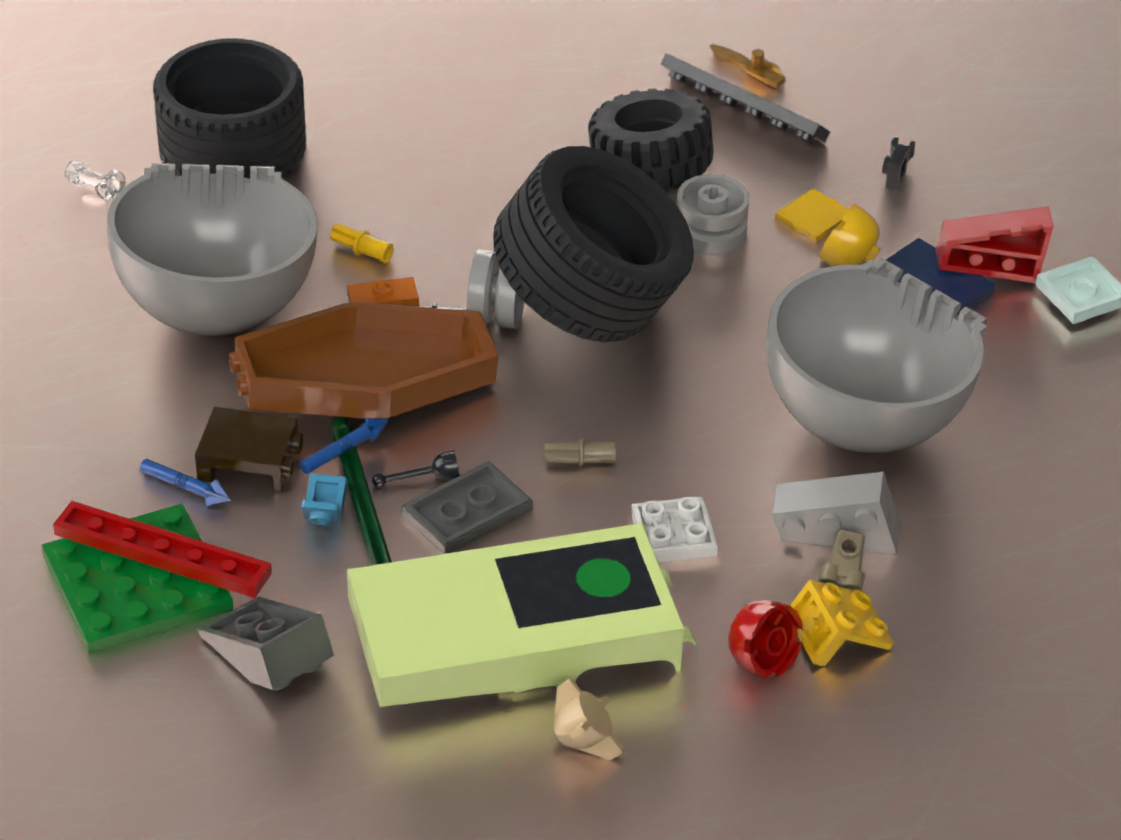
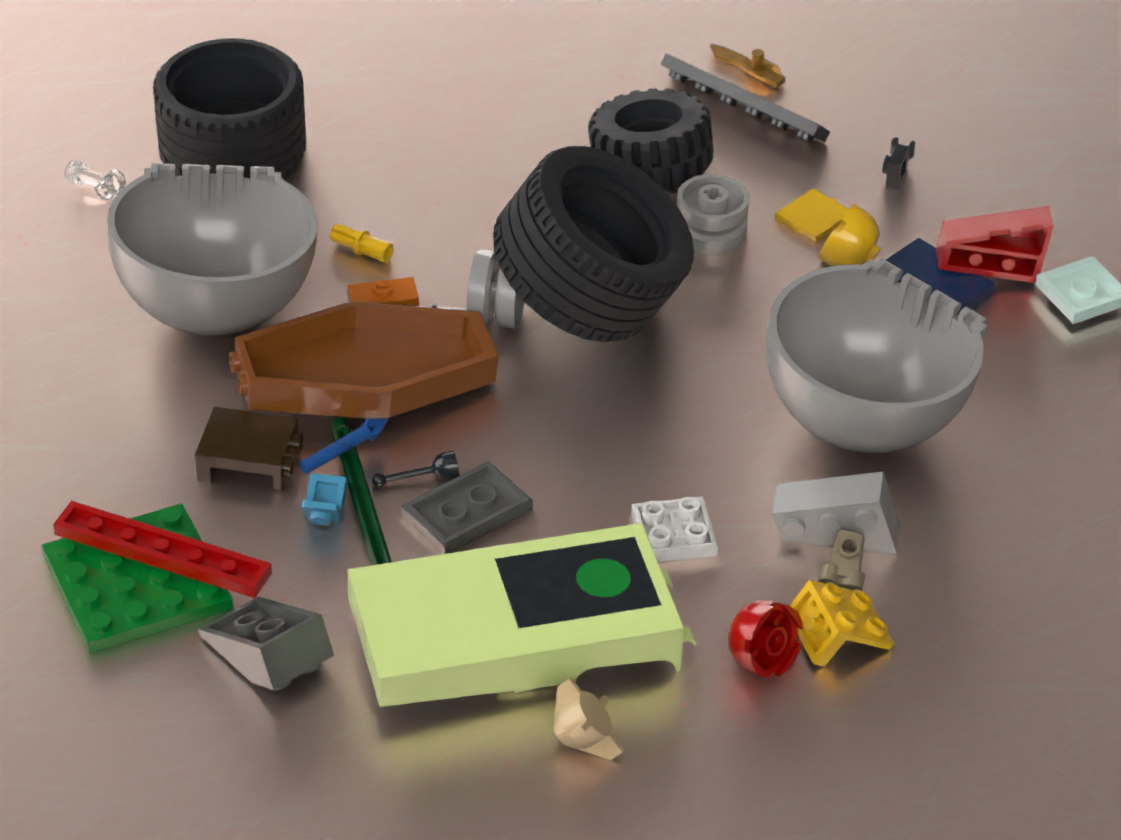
blue piece [140,459,231,506] -> none
dark tan axle [544,438,616,467] -> none

